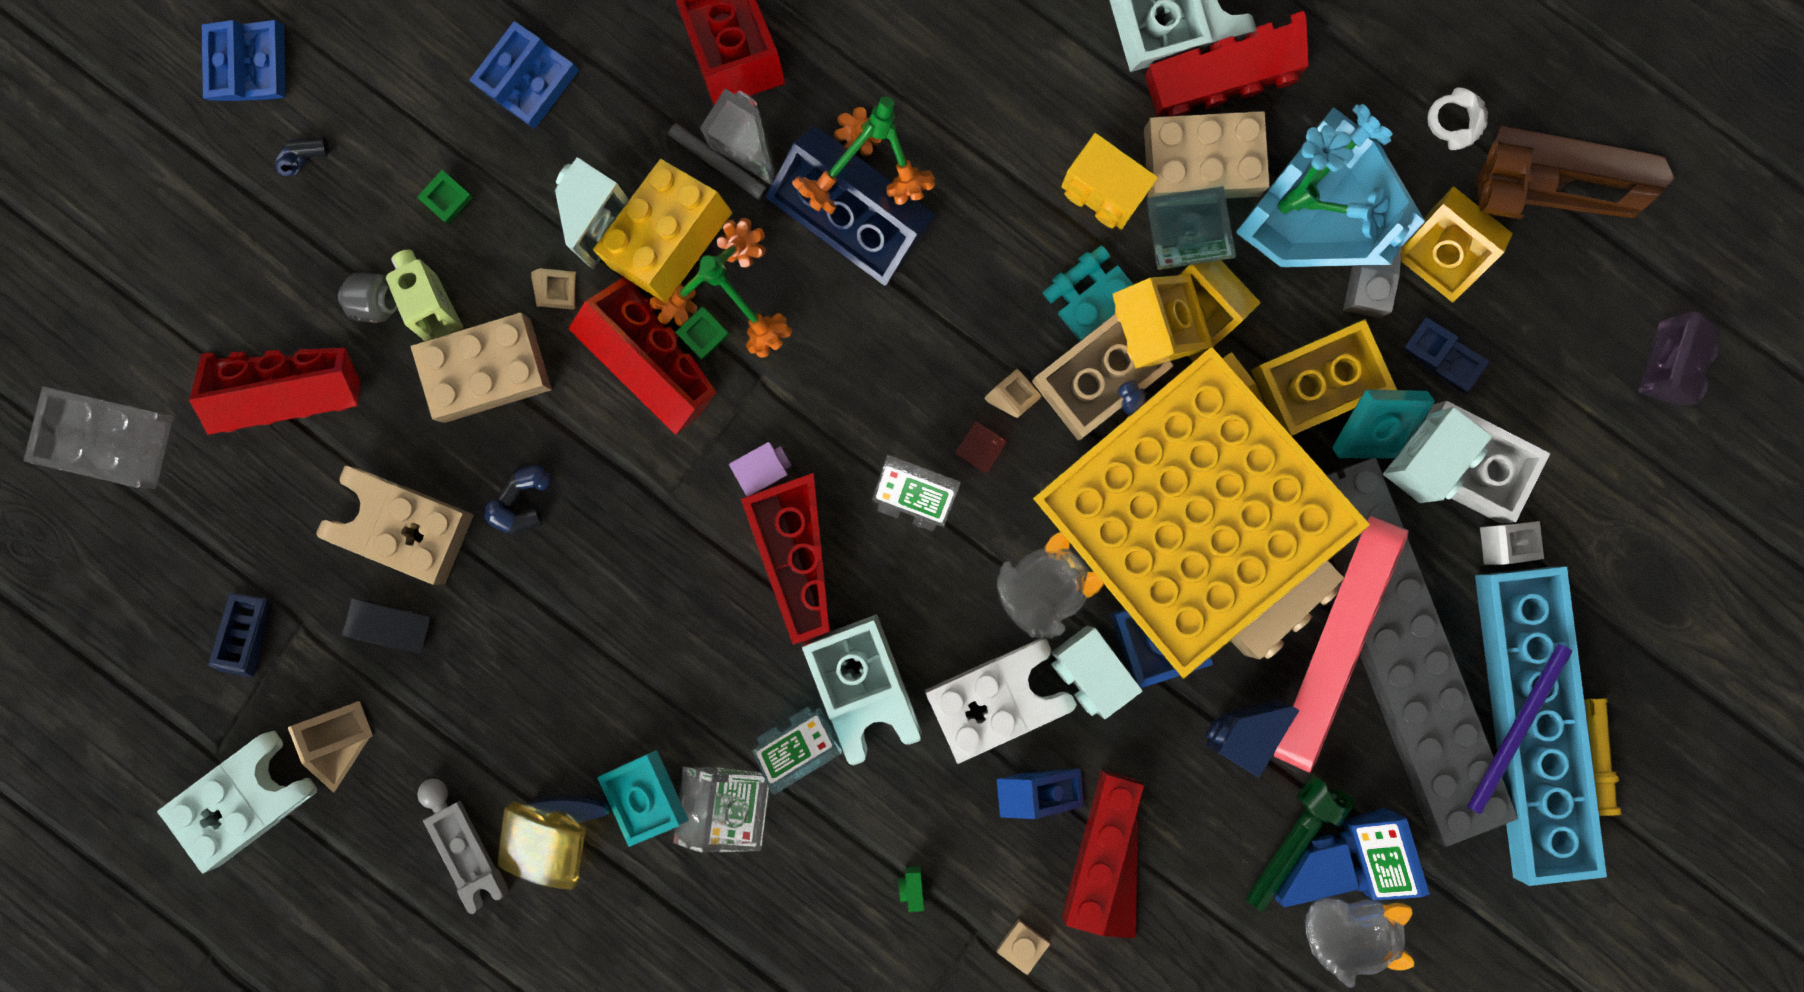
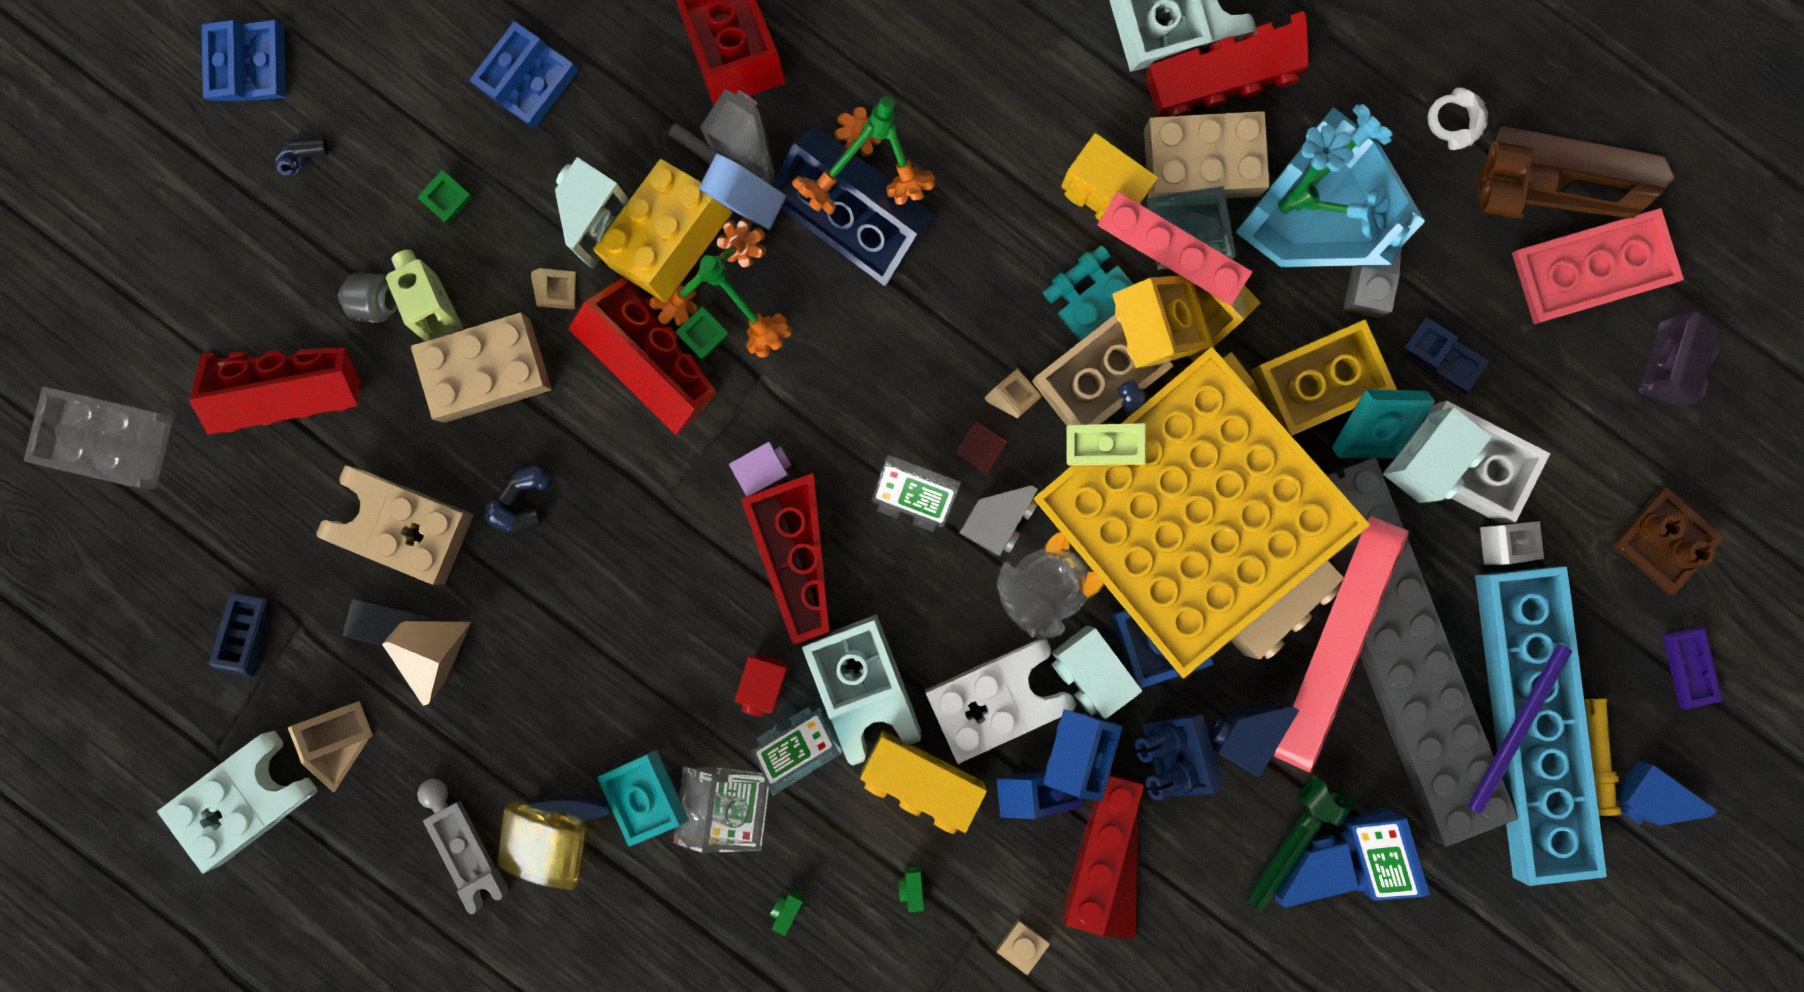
clear hair [1305,898,1414,988] -> none
yellow slope [1401,186,1513,303] -> none
none -> tan slope [382,621,471,706]
none -> light blue beam [698,154,787,230]
none -> red piece [734,653,791,717]
none -> green plate [770,888,805,936]
none -> yellow brick [860,730,987,834]
none -> light grey slope [959,485,1038,556]
none -> blue slope [1043,709,1123,802]
none -> yellowish green plate [1067,423,1147,466]
none -> coral plate [1097,191,1252,305]
none -> dark blue plate [1135,714,1225,801]
none -> coral plate [1512,208,1684,324]
none -> reddish brown plate [1611,487,1724,595]
none -> blue slope [1616,761,1717,825]
none -> dark purple plate [1662,626,1723,709]

